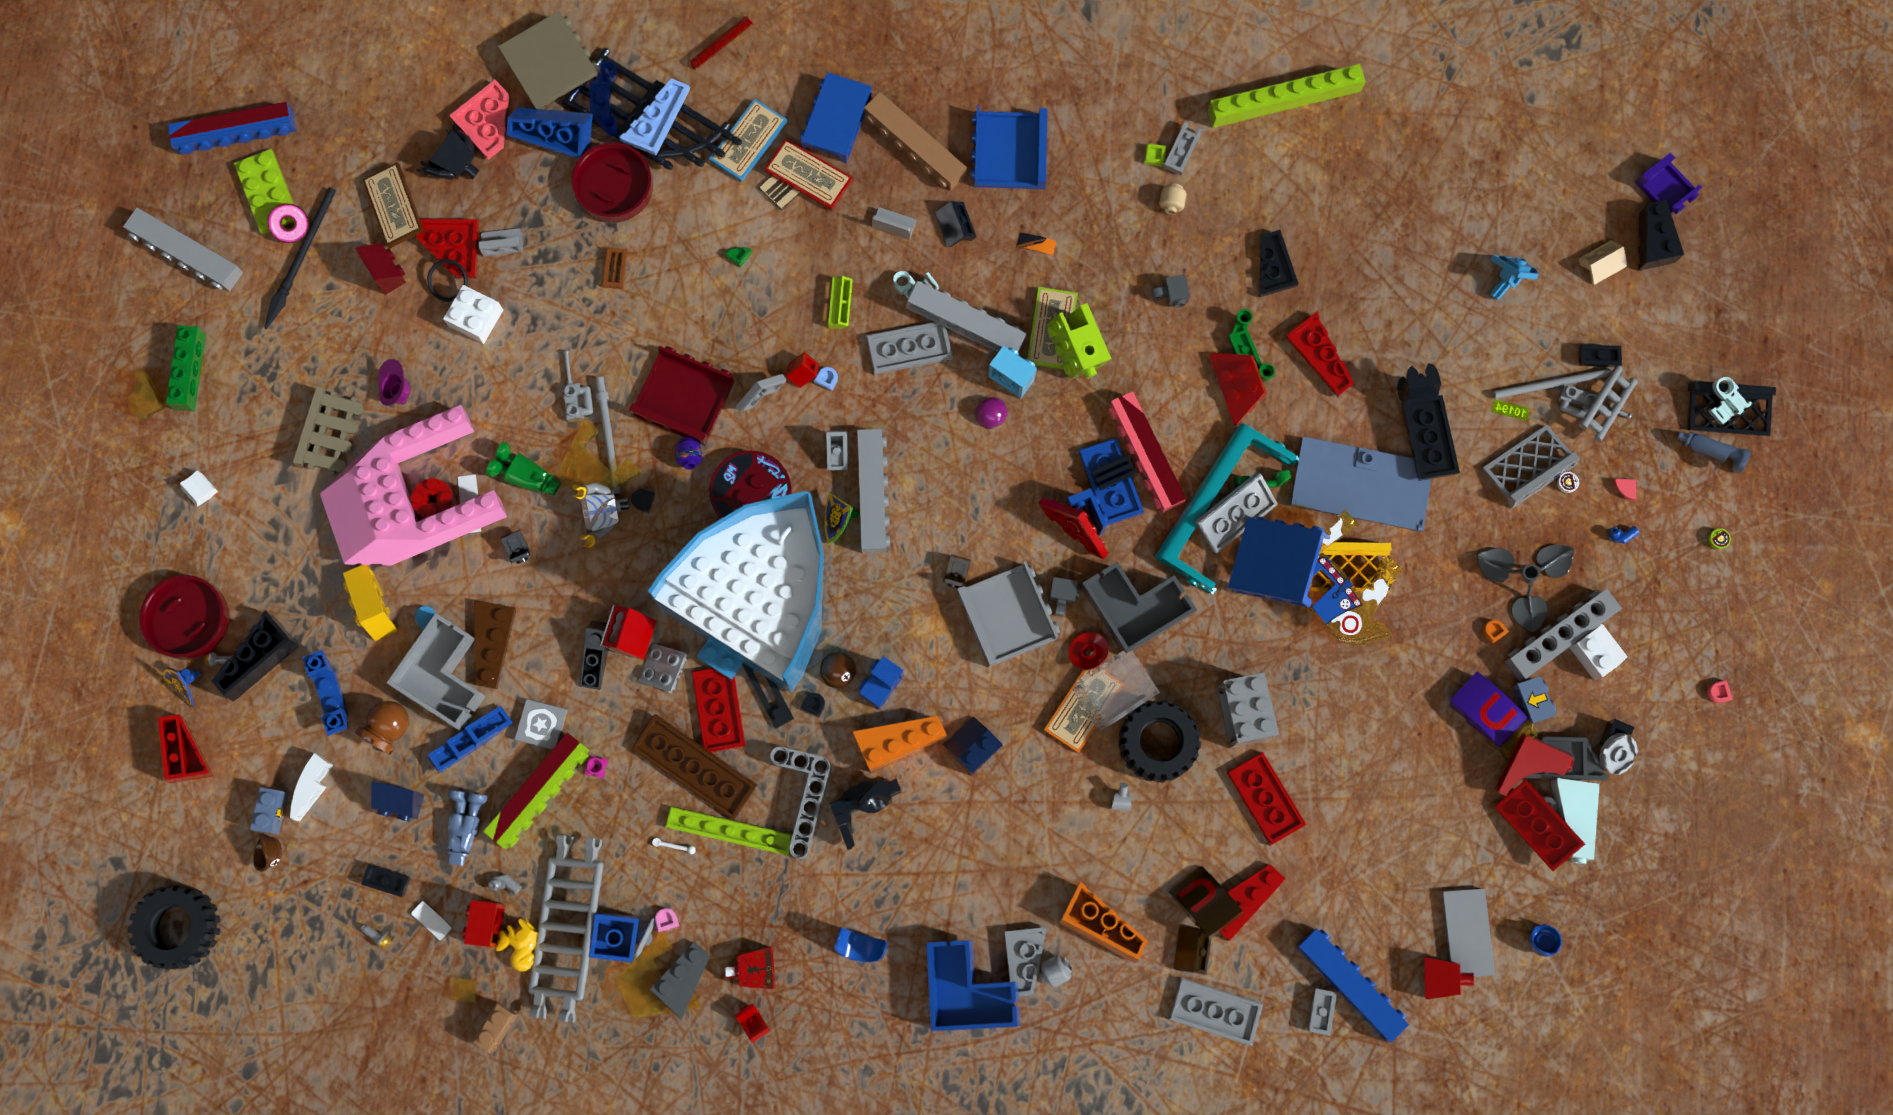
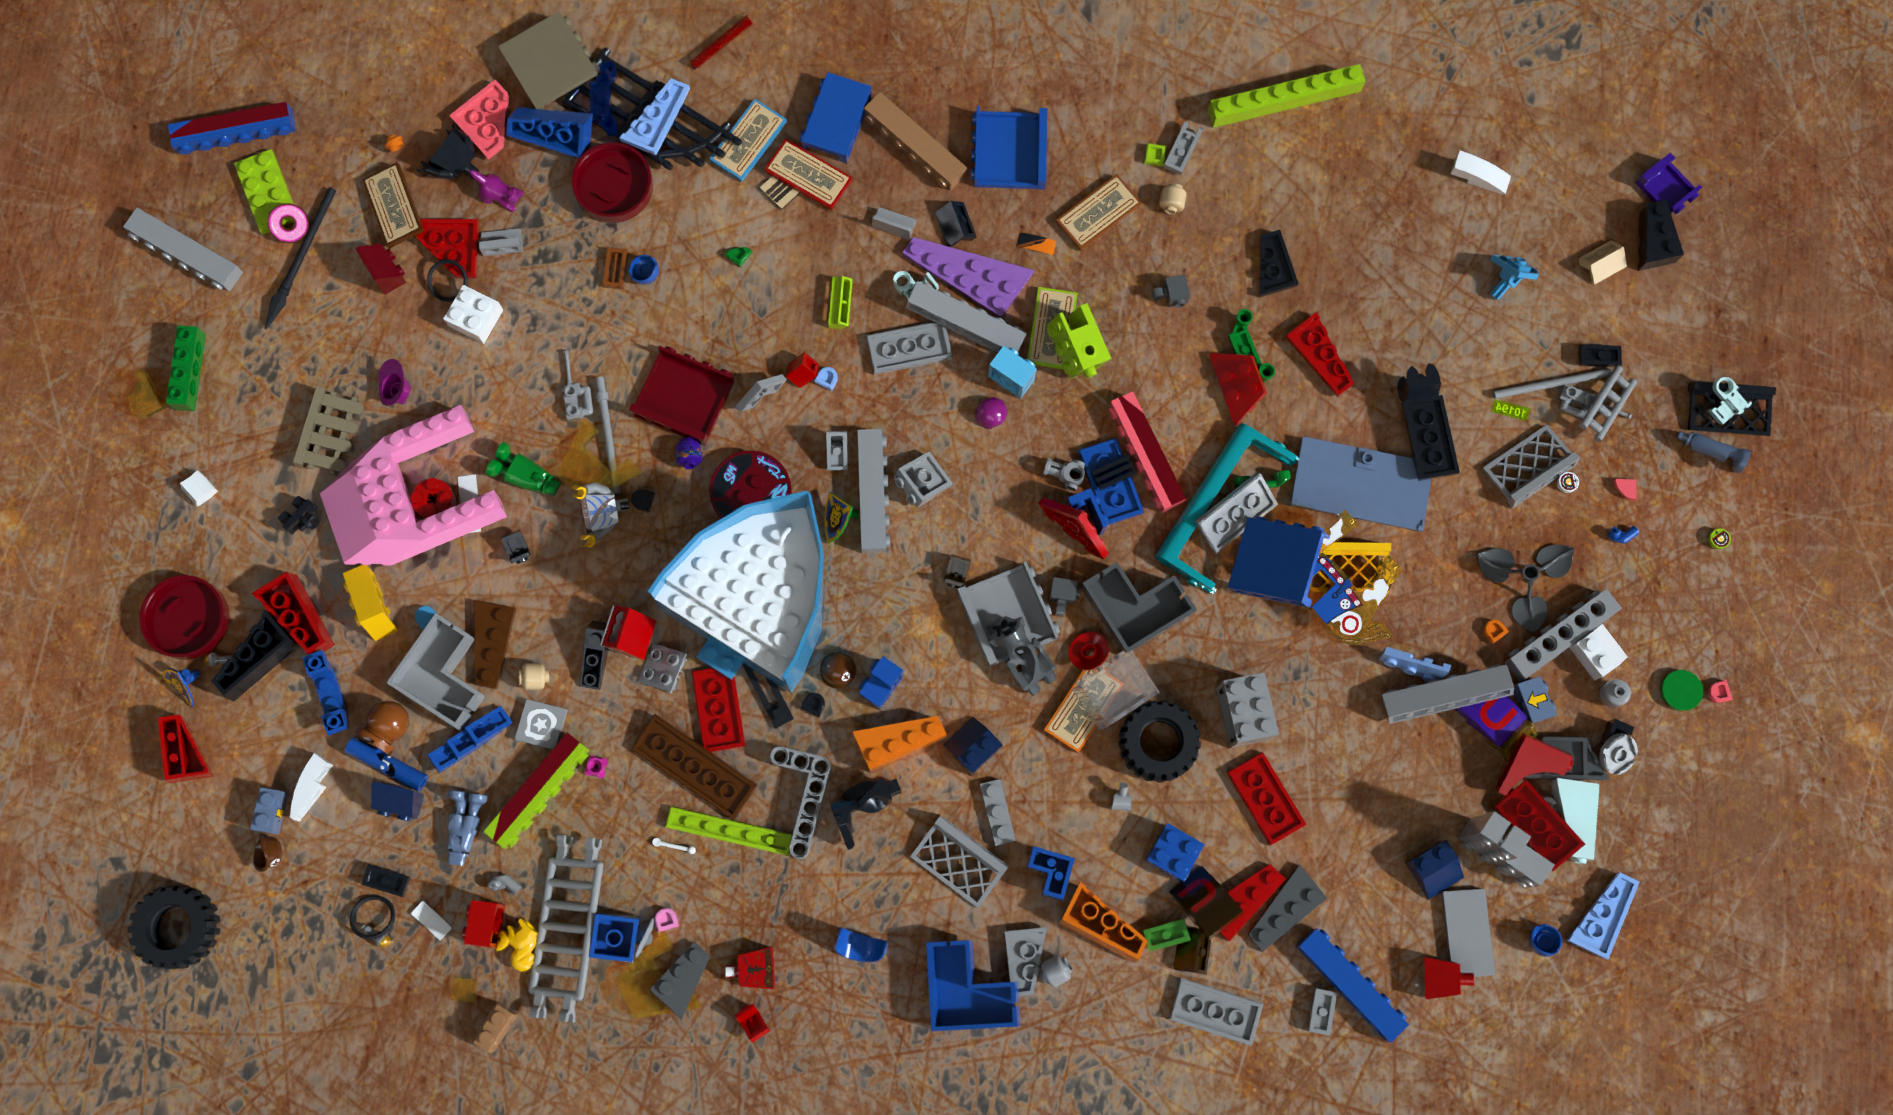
none -> red wedge [252,572,335,654]
none -> black hips [278,496,318,535]
none -> blue piece [345,736,428,792]
none -> black tyre [349,895,395,940]
none -> orange plate [384,135,404,152]
none -> magenta animal [470,170,523,212]
none -> tan head [518,663,549,690]
none -> blue hair [628,254,659,285]
none -> light grey plate [894,452,953,508]
none -> medium lavender wing [902,237,1034,318]
none -> light grey fence [910,815,1009,908]
none -> light grey plate [980,779,1016,846]
none -> dark grey hips [987,616,1056,696]
none -> blue brick [1027,846,1075,901]
none -> light grey connector [1043,458,1085,491]
none -> tile [1056,174,1142,251]
none -> bright green plate [1143,919,1191,952]
none -> blue brick [1144,823,1205,882]
none -> dark grey wing [1248,865,1327,952]
none -> light blue wing [1378,647,1451,682]
none -> light grey brick [1382,664,1514,724]
none -> dark blue slope [1405,840,1464,900]
none -> white slope [1450,151,1511,195]
none -> light grey piece [1457,811,1554,888]
none -> light blue wing [1566,872,1639,960]
none -> light grey head [1599,679,1631,708]
none -> green tile [1660,670,1703,712]

